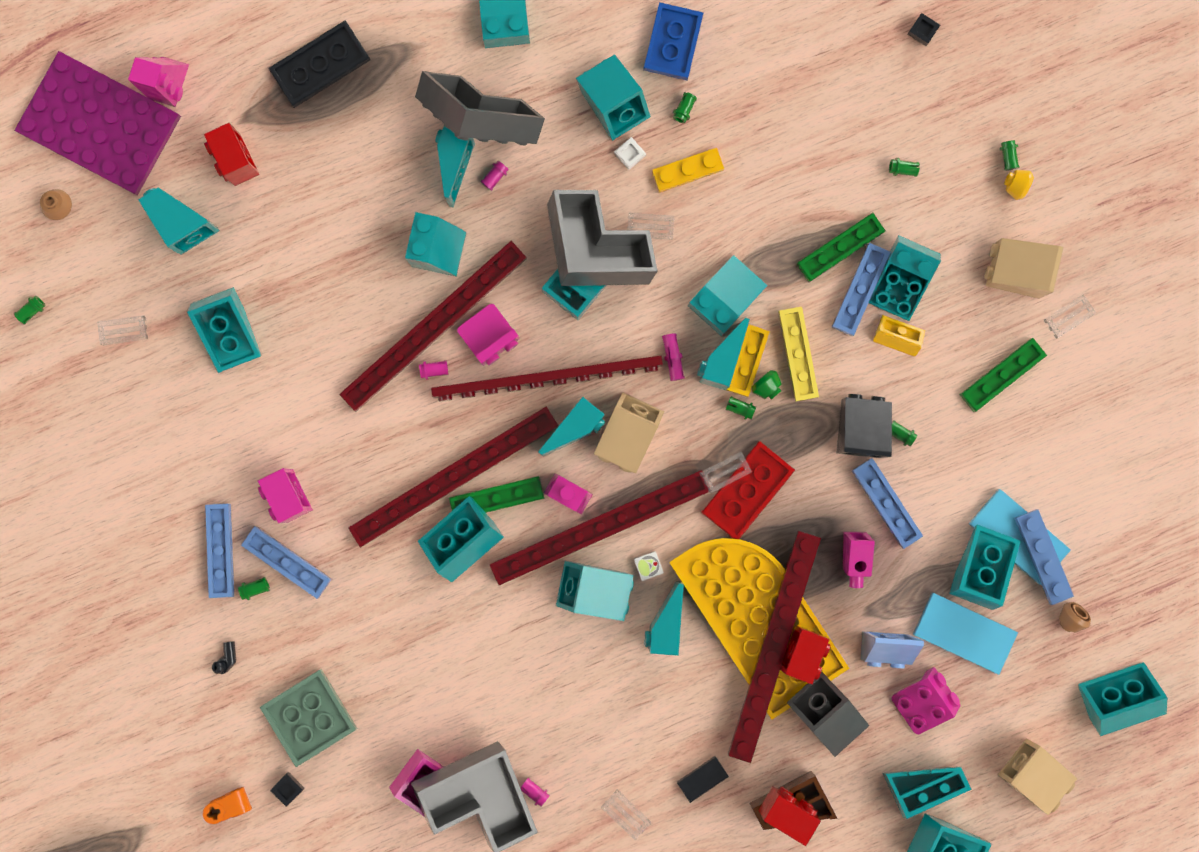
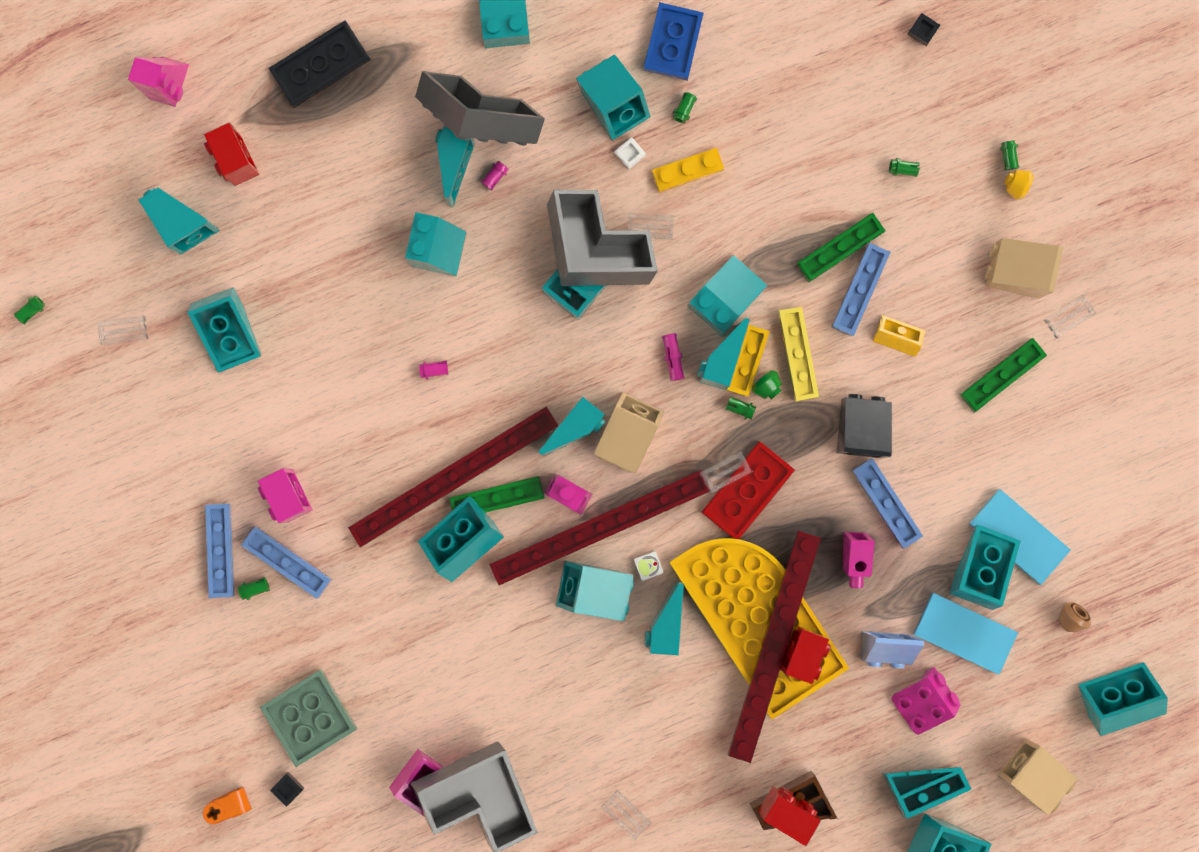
magenta plate [14,51,181,196] -> none
medium nougat cone [40,189,72,220] -> none
black arm [212,641,236,674] -> none
dark red plate [339,240,527,412] -> none
dark red plate [431,355,663,402] -> none
dark pink bracket [457,304,520,366] -> none
dark pink pin [521,777,550,807] -> none
black tile [677,756,729,803] -> none
dark grey slope [787,671,870,757] -> none
teal slope [869,235,941,321] -> none
green pin [892,420,918,447] -> none
medium blue plate [1014,509,1074,605] -> none

